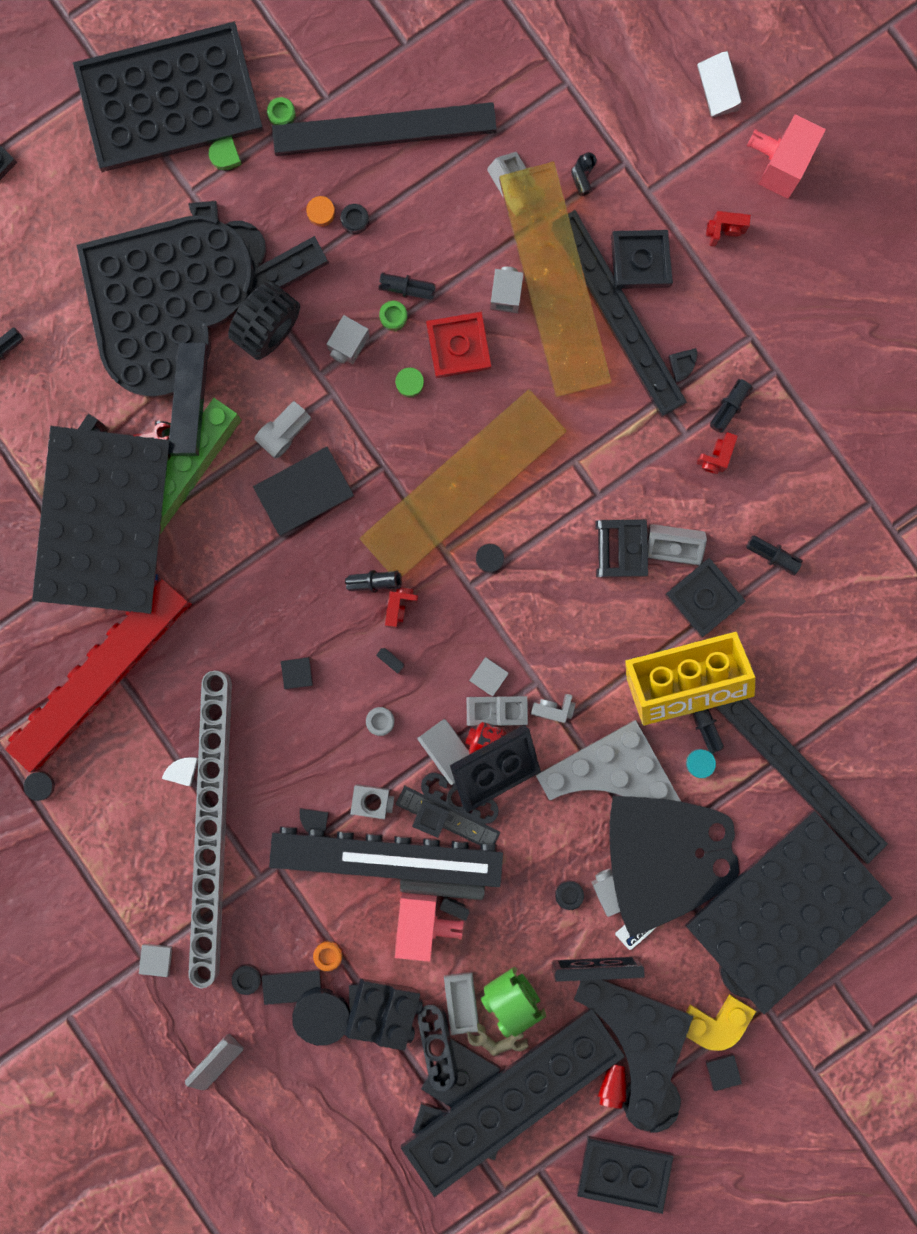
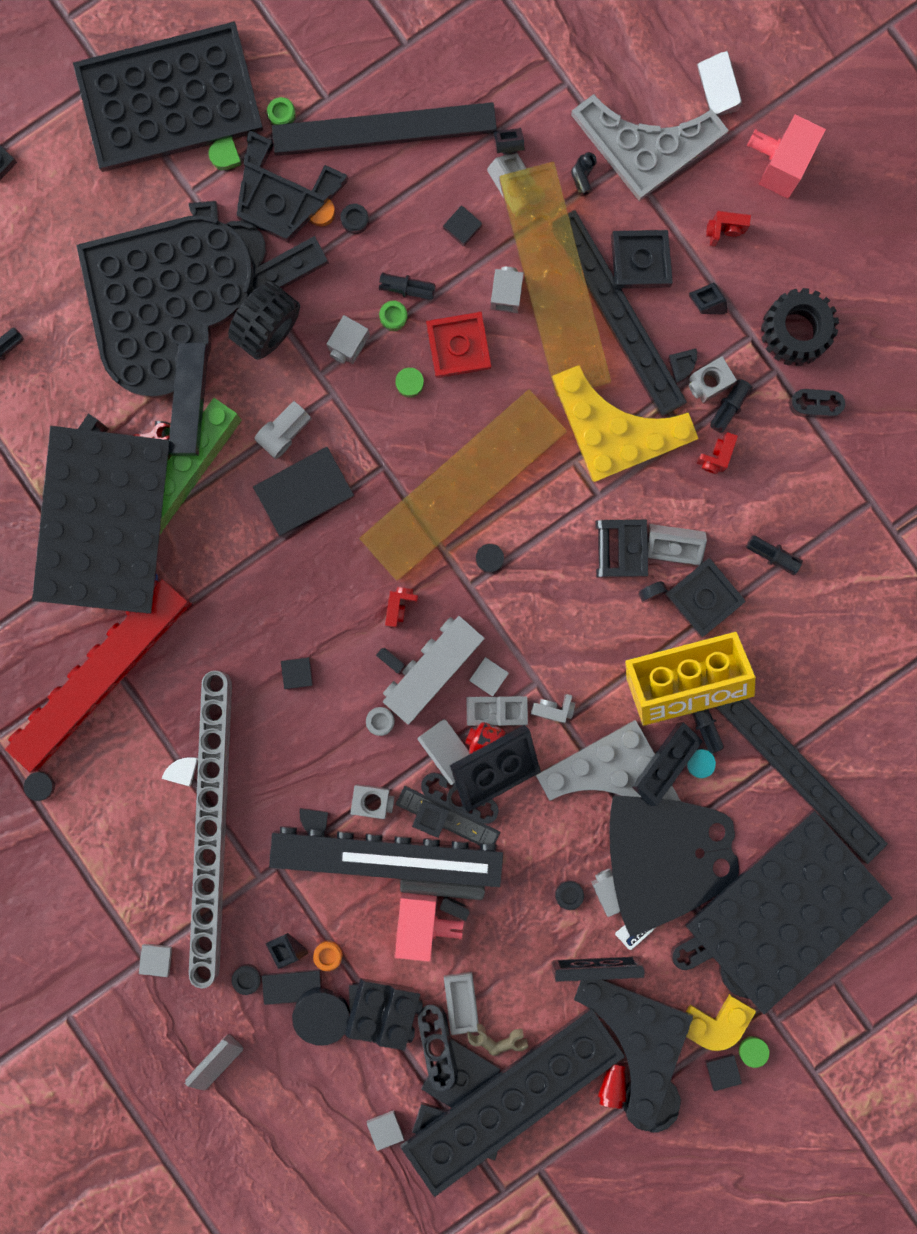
black axle [345,570,402,593] -> none
bright green brick [481,967,546,1038] -> none
black tile [576,1136,674,1214] -> none
none -> black wing [236,131,348,242]
none -> black slope [265,933,308,969]
none -> light grey tile [367,1110,405,1151]
none -> light grey brick [383,616,485,725]
none -> black tile [443,205,482,247]
none -> black plate [493,128,525,155]
none -> yellow plate [551,365,698,482]
none -> light grey plate [571,94,729,201]
none -> black plate [632,722,703,807]
none -> black tile [638,581,668,603]
none -> black beam [670,935,713,970]
none -> black slope [689,282,728,315]
none -> light grey brick [689,356,737,403]
none -> bright green tile [739,1036,769,1068]
none -> black tyre [761,288,839,366]
none -> black beam [789,389,845,419]

